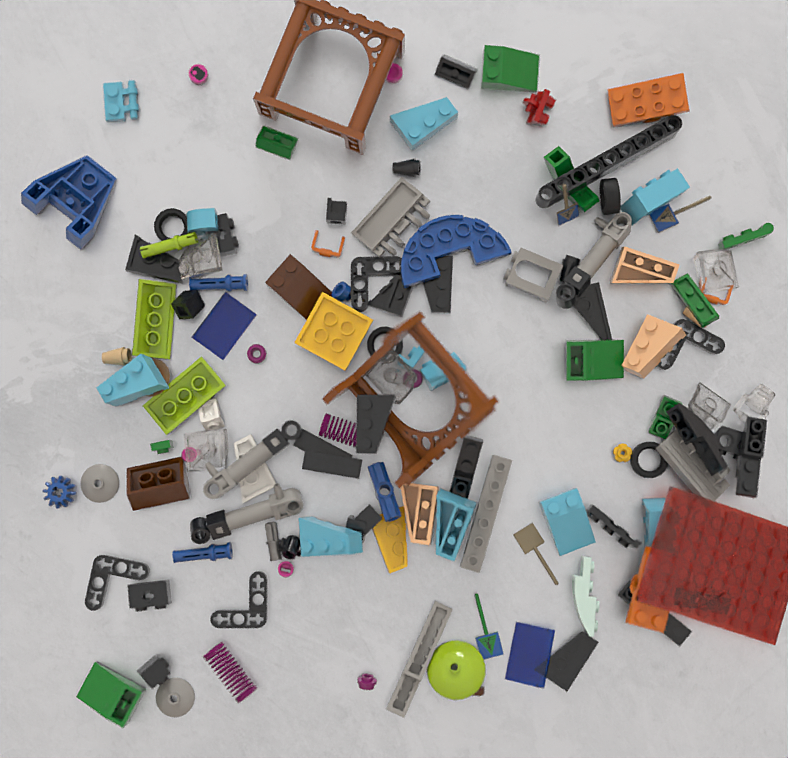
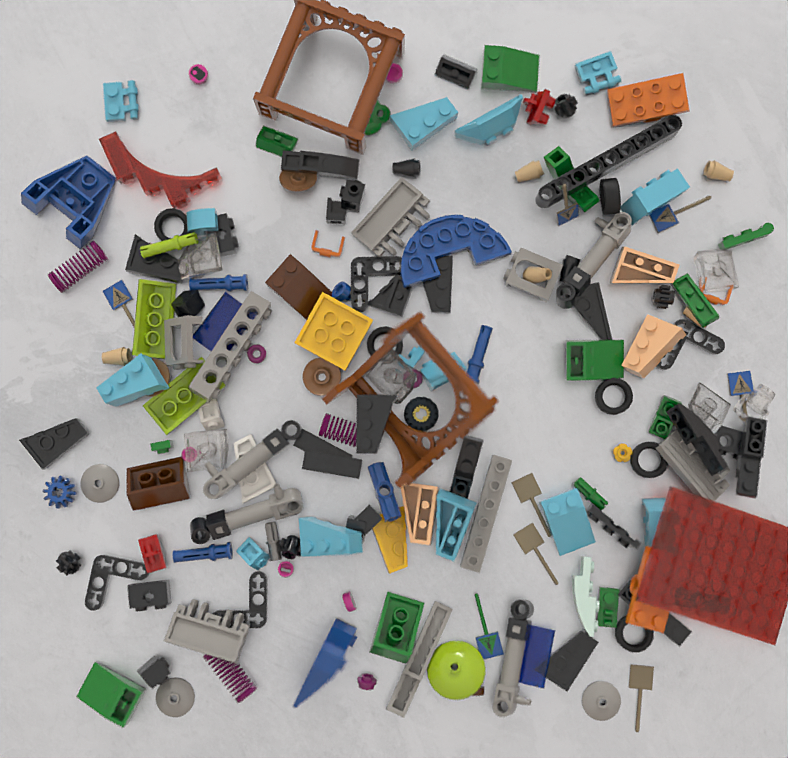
none -> black wing [19,418,89,470]
none -> magenta piece [48,240,108,293]
none -> black gear [56,550,81,576]
none -> clear red arch [99,131,222,209]
none -> piece [102,280,135,327]
none -> red hips [138,534,167,573]
none -> light grey panel [164,316,204,370]
none -> light grey hinge [164,599,250,664]
none -> light grey brick [189,291,272,402]
none -> medium azure bracket [236,537,270,570]
none -> medium nougat dish [279,171,317,191]
none -> black slope [281,151,360,179]
none -> blue wedge [292,618,357,708]
none -> medium nougat dish [303,358,341,396]
none -> black brick [339,180,365,212]
none -> dark pink tile [342,591,356,612]
none -> green plate [364,100,391,135]
none -> green slope [369,592,424,664]
none -> black bush [404,397,439,431]
none -> medium azure wedge [454,94,523,145]
none -> blue pin [467,325,493,384]
none -> light grey piece [493,600,534,717]
none -> dark tan piece [511,473,551,537]
none -> tan cone [515,160,544,182]
none -> tan cone [523,266,552,284]
none -> black gear [553,94,578,118]
none -> green axle [573,477,608,510]
none -> medium azure plate [575,51,622,95]
none -> light grey dish [582,681,621,721]
none -> black tyre [595,378,633,415]
none -> green plate [597,587,619,628]
none -> black tyre [615,616,654,653]
none -> dark tan piece [629,664,654,732]
none -> black gear [653,285,675,309]
none -> tan cone [703,160,734,181]
none -> piece [727,371,754,422]

